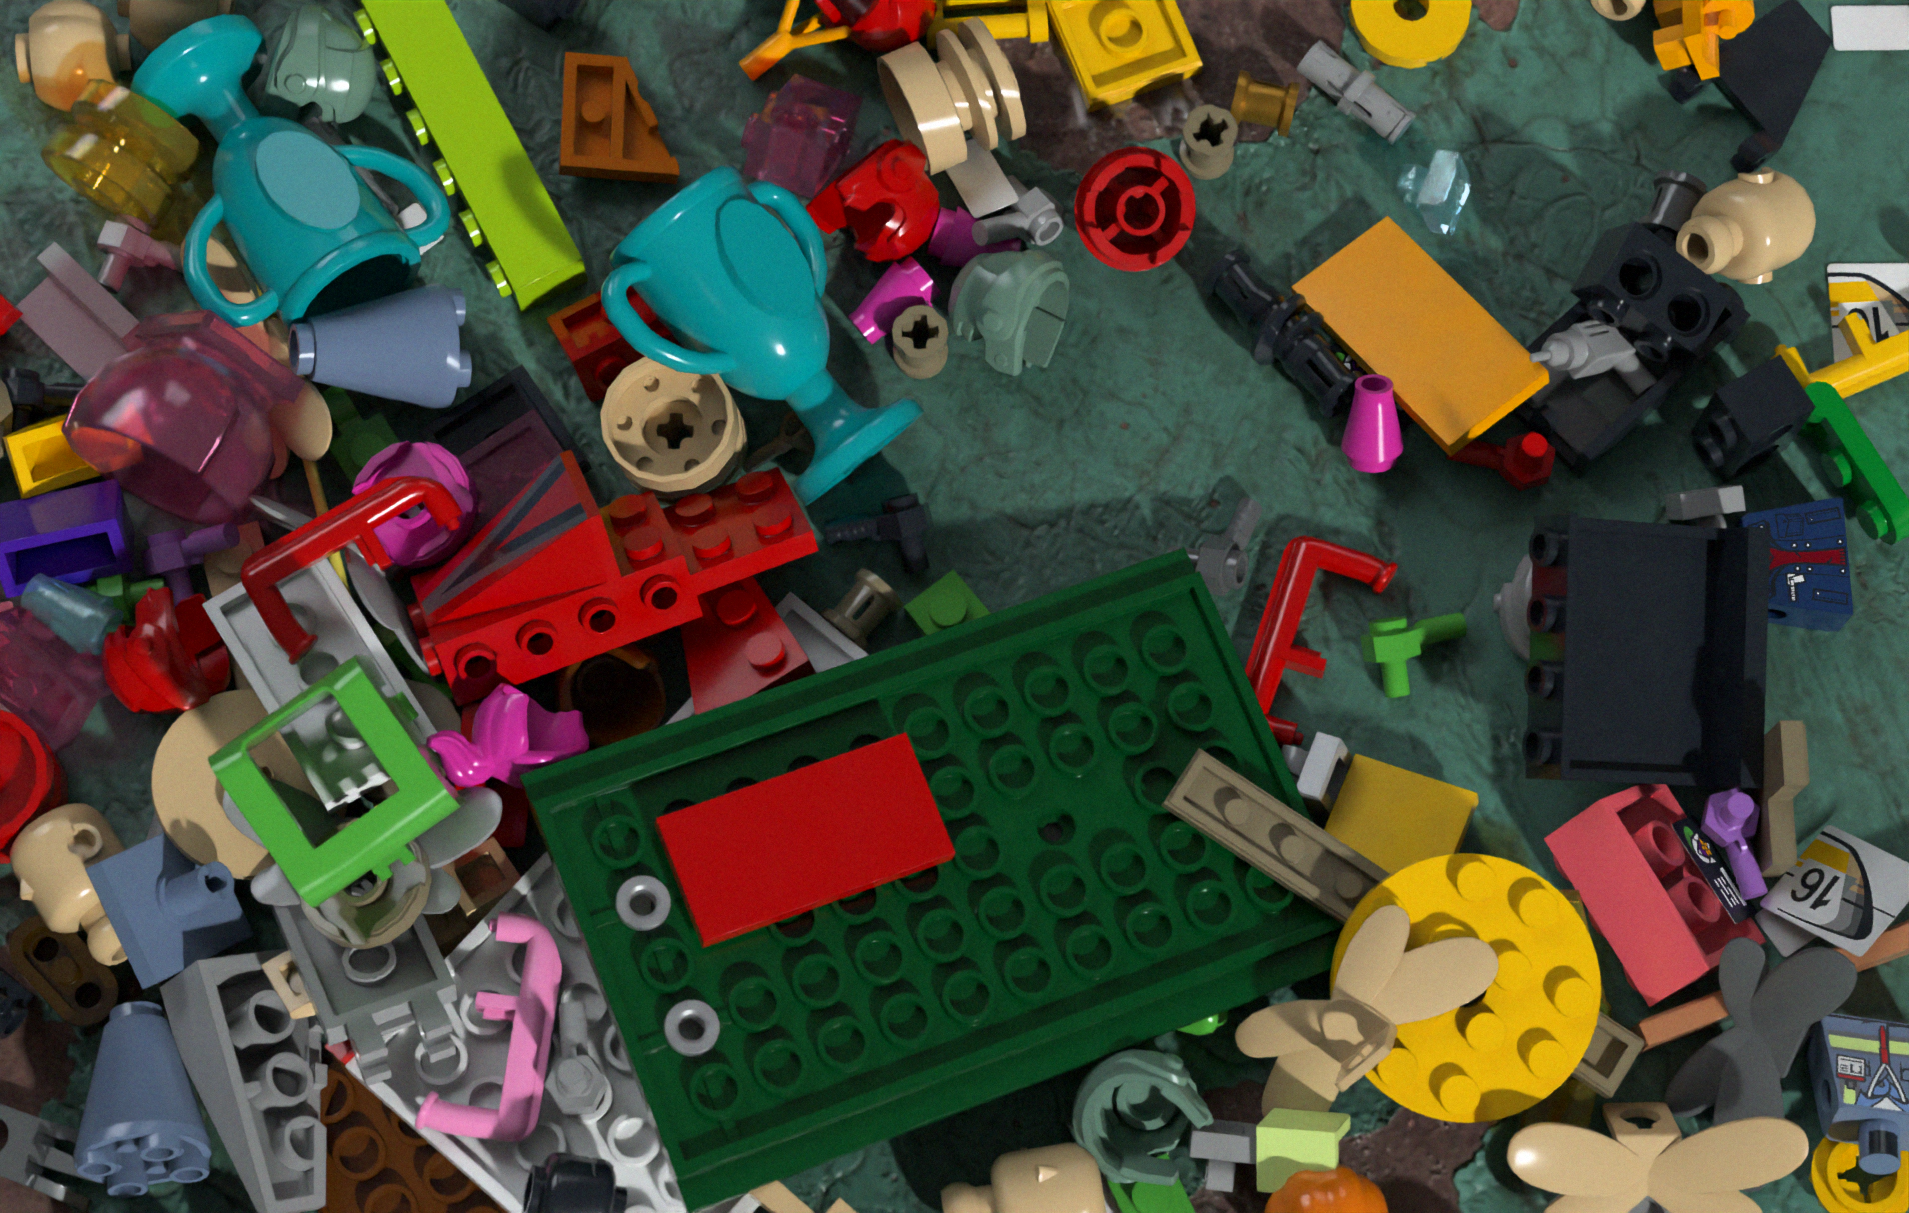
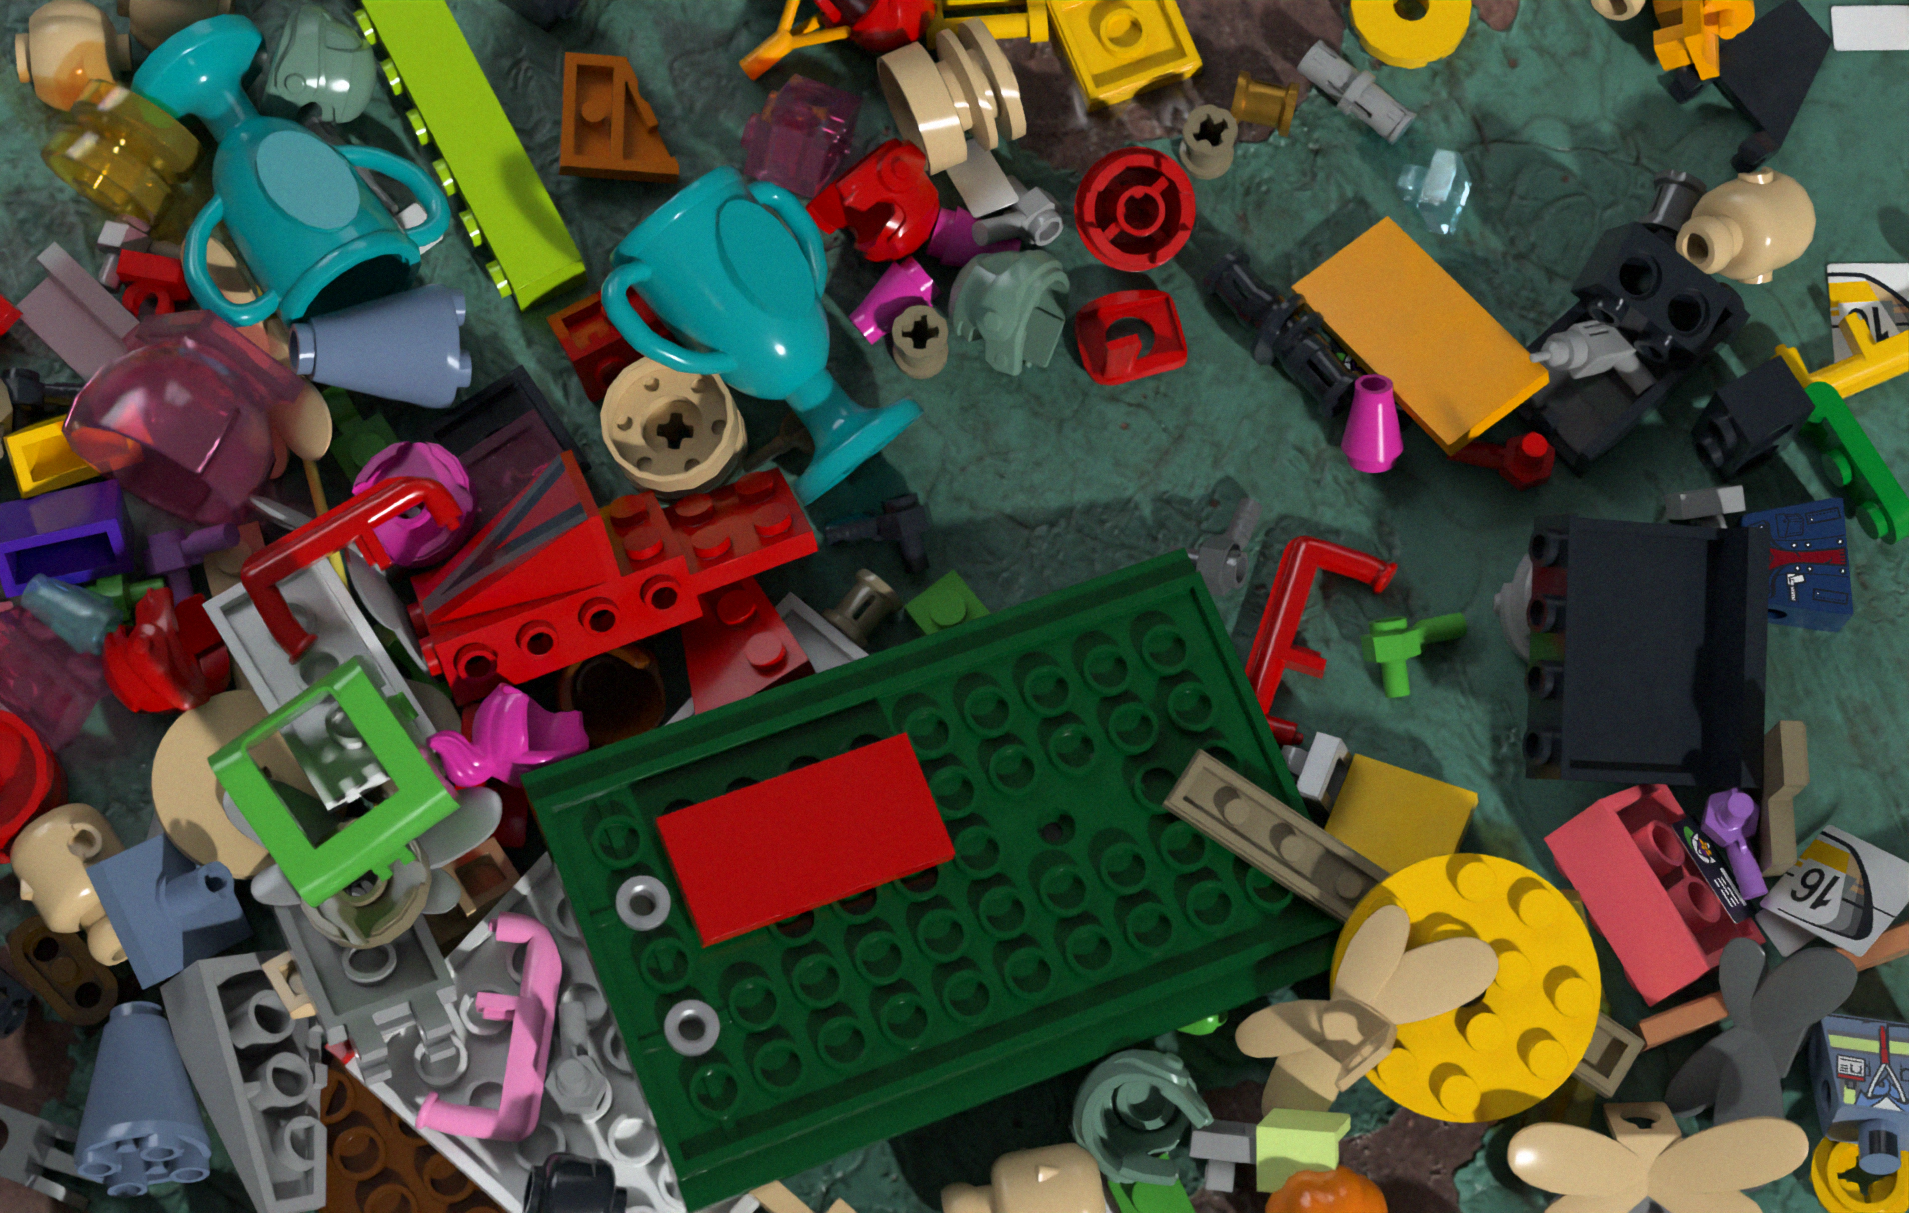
none -> red tile [116,249,192,325]
none -> red piece [1073,290,1188,386]

